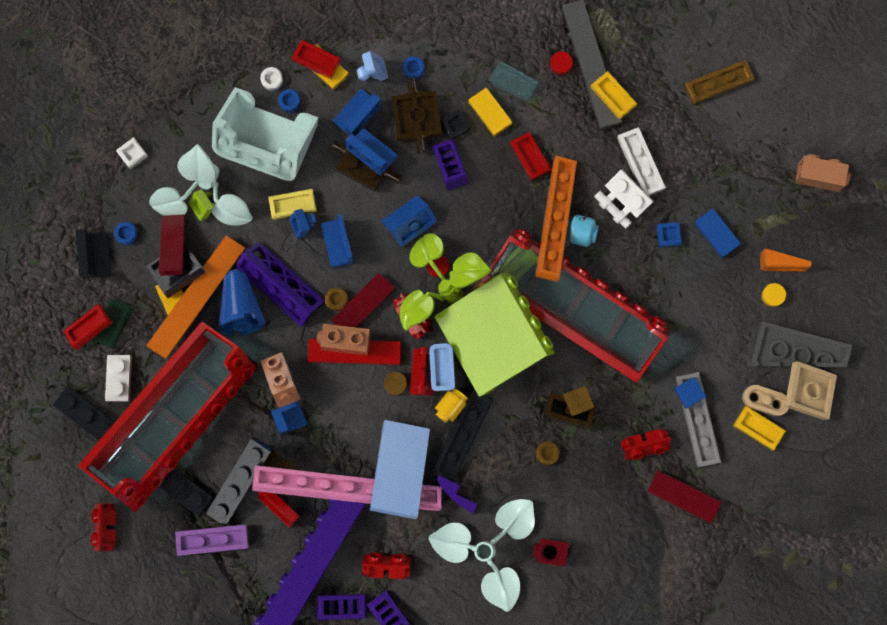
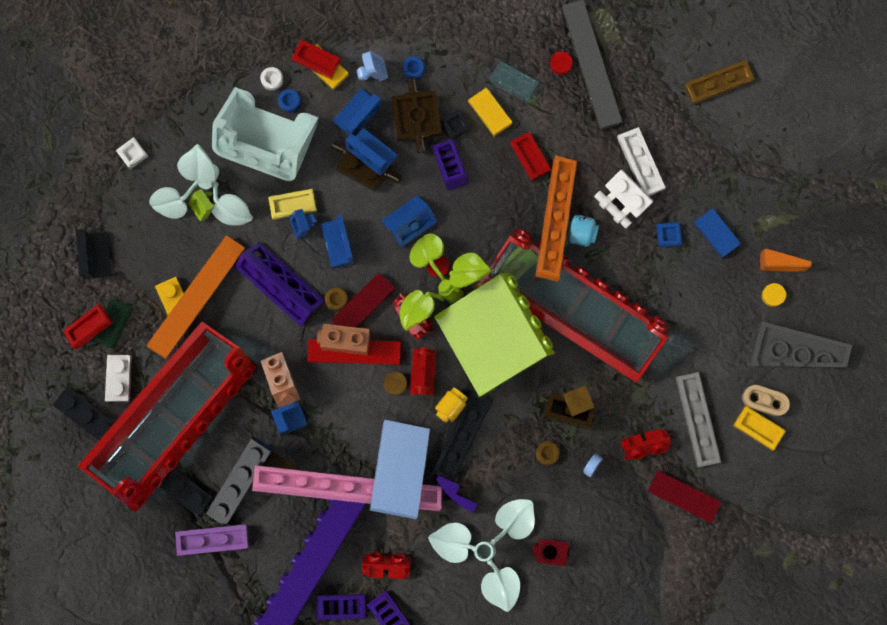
red hinge [91,503,116,552] -> none
blue tile [114,222,138,246] -> none
black tile [146,243,206,298] -> none
dark red tile [159,214,186,276] -> none
blue cone [219,269,265,336] -> none
red tile [257,492,299,528] -> none
light blue piece [429,343,455,391] -> none
yellow tile [590,71,637,120] -> none
blue tile [674,377,706,409] -> none
tan plate [785,361,837,420] -> none
nougat brick [795,154,851,192] -> none
none -> light blue tile [583,454,603,478]

